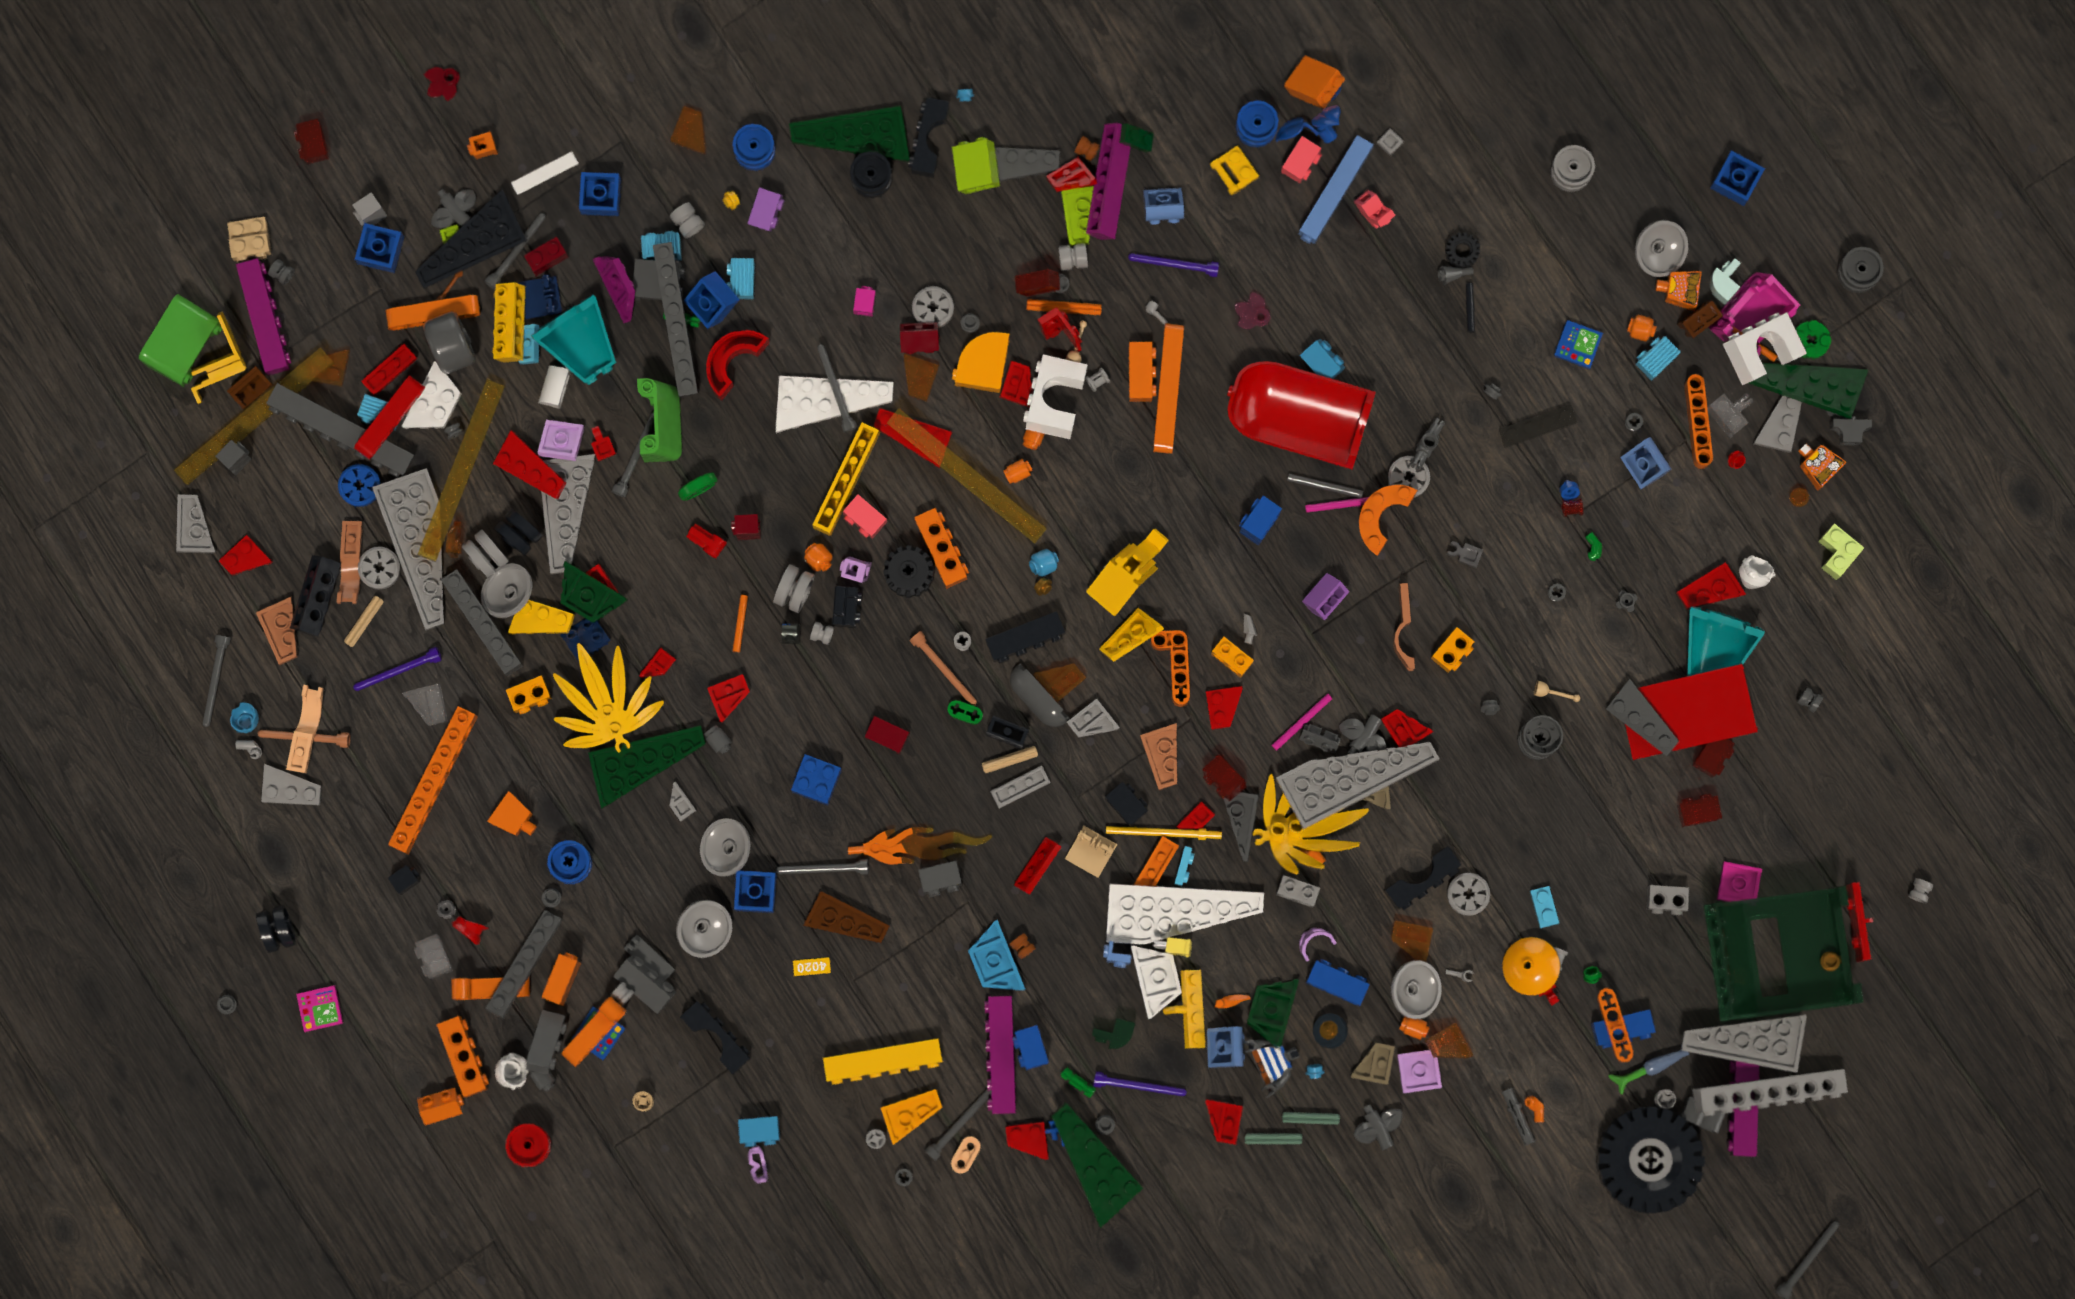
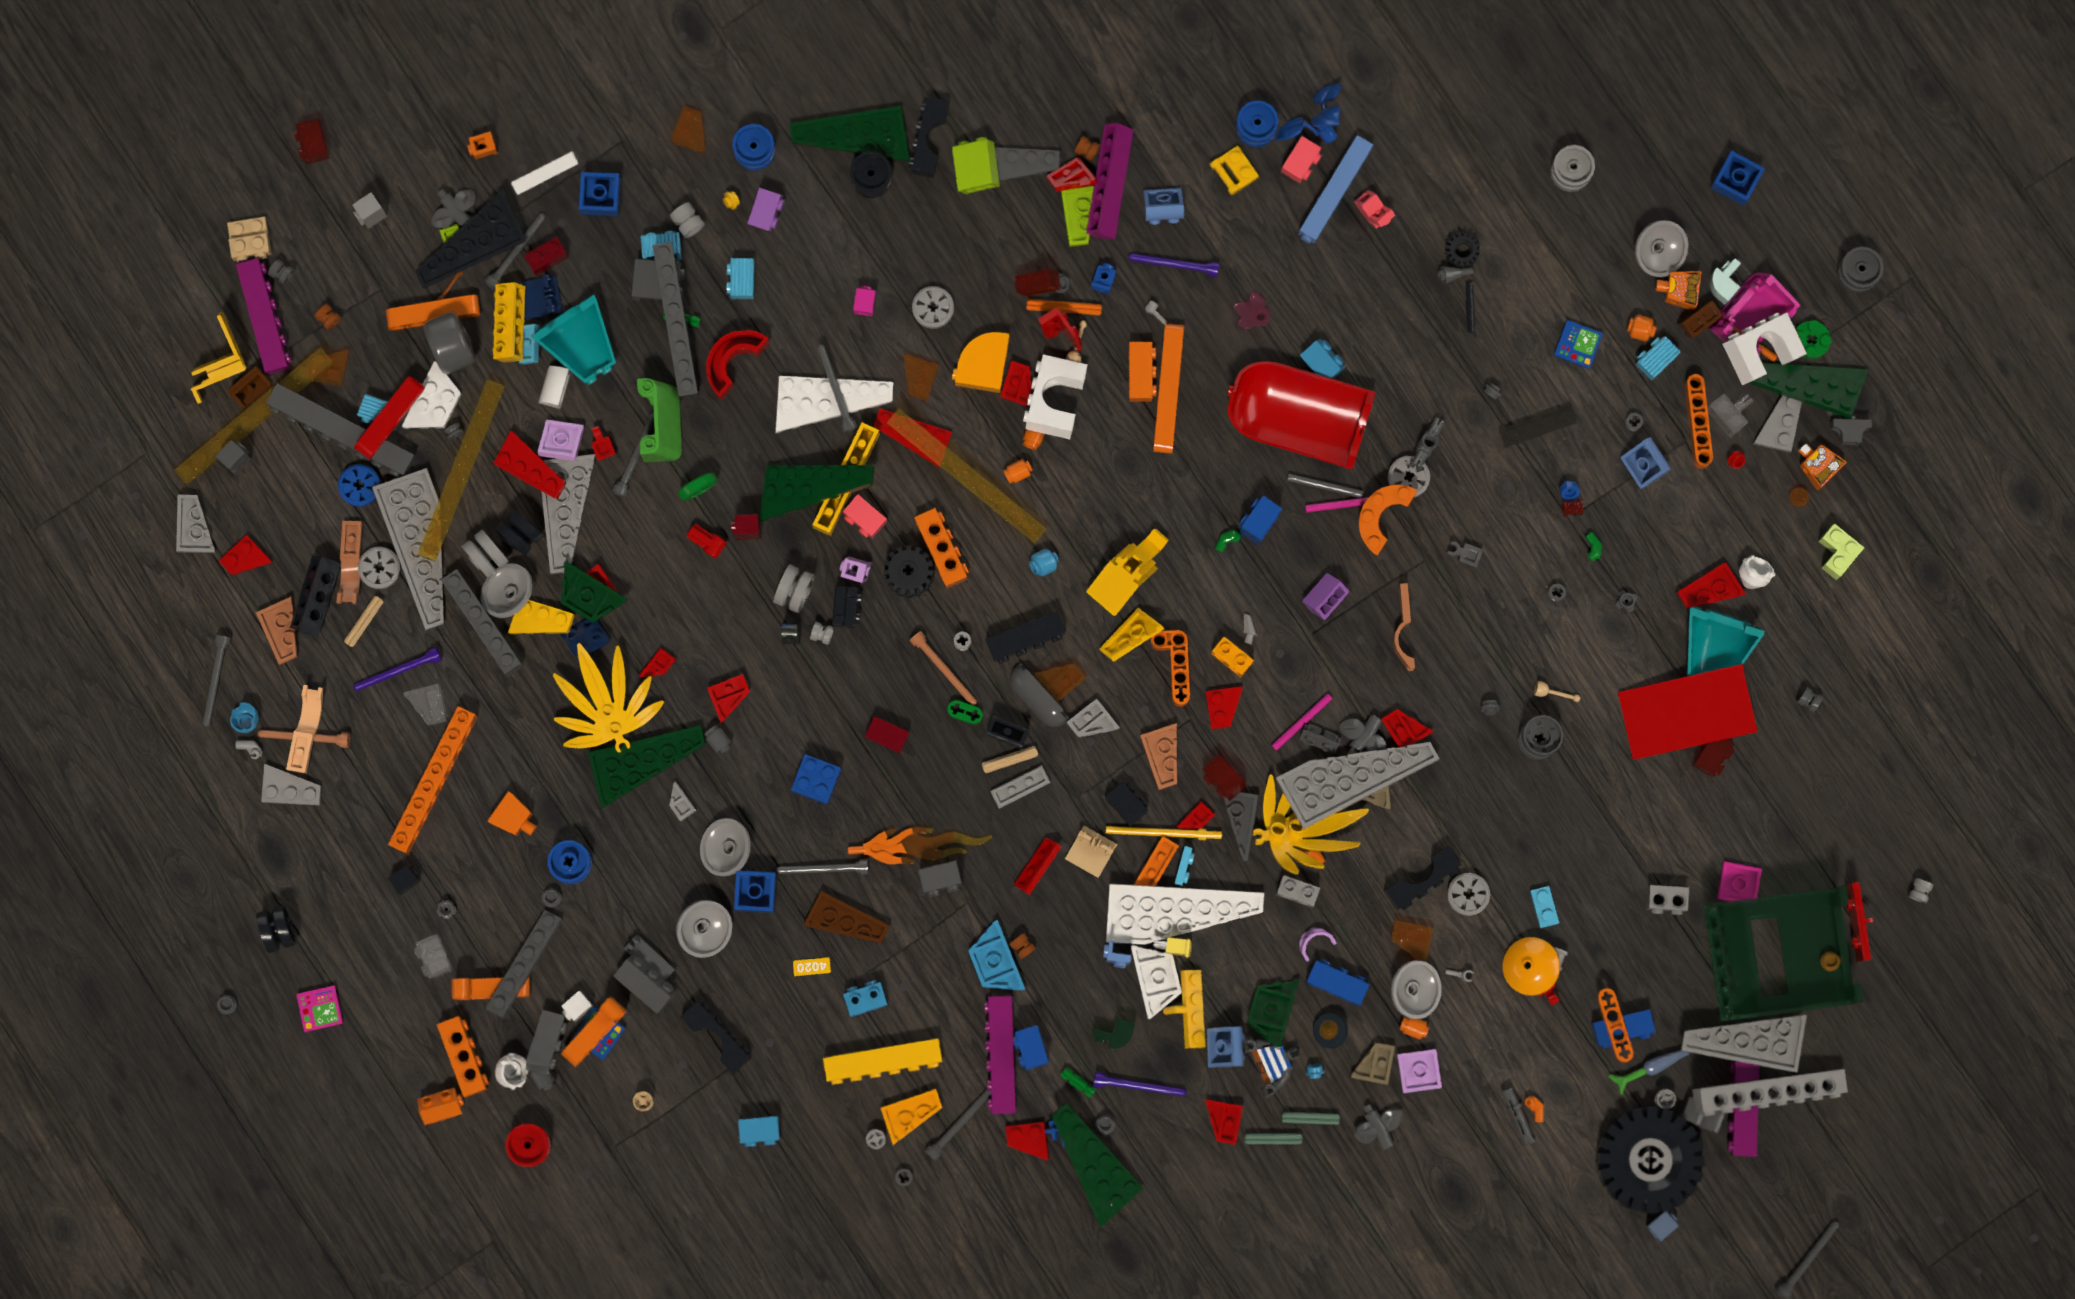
bright green windscreen [139,294,222,387] -> none
blue brick [355,223,404,273] -> none
red plate [361,344,417,396] -> none
dark red plate [424,67,460,101] -> none
clear orange wing [445,521,463,558] -> none
red piece [452,916,489,945] -> none
light orange brick [506,676,552,714] -> none
orange brick [542,952,581,1006] -> none
magenta wing [593,256,635,323] -> none
light grey wheel [610,982,635,1006] -> none
blue brick [683,271,740,329] -> none
orange bar [732,595,748,653] -> none
lavender helmet [748,1147,768,1183] -> none
orange head [804,543,833,572] -> none
dark red brick [900,322,939,354] -> none
light nougat plate [951,1137,980,1173] -> none
dark azure plate [956,89,974,101] -> none
dark grey plate [961,314,980,333] -> none
pearl gold plate [1034,578,1052,596] -> none
light grey wheel [1059,243,1088,271] -> none
light grey bush [1085,368,1110,392] -> none
dark green plate [1119,124,1154,153] -> none
orange bar [1214,995,1250,1008] -> none
orange brick [1284,56,1345,109] -> none
light grey tile [1377,129,1404,156] -> none
clear orange wing [1425,1023,1474,1059] -> none
light orange brick [1431,627,1474,673] -> none
green plate [1583,966,1602,984] -> none
dark grey wing [1606,679,1679,757] -> none
clear red brick [1677,793,1722,828] -> none
none -> dark orange wheel [314,304,341,331]
none -> white brick [562,991,593,1021]
none -> dark green wing [759,465,875,522]
none -> dark azure brick [843,980,888,1017]
none -> blue brick [1091,263,1116,295]
none -> green arm [1215,530,1241,553]
none -> sand blue brick [1646,1212,1679,1241]

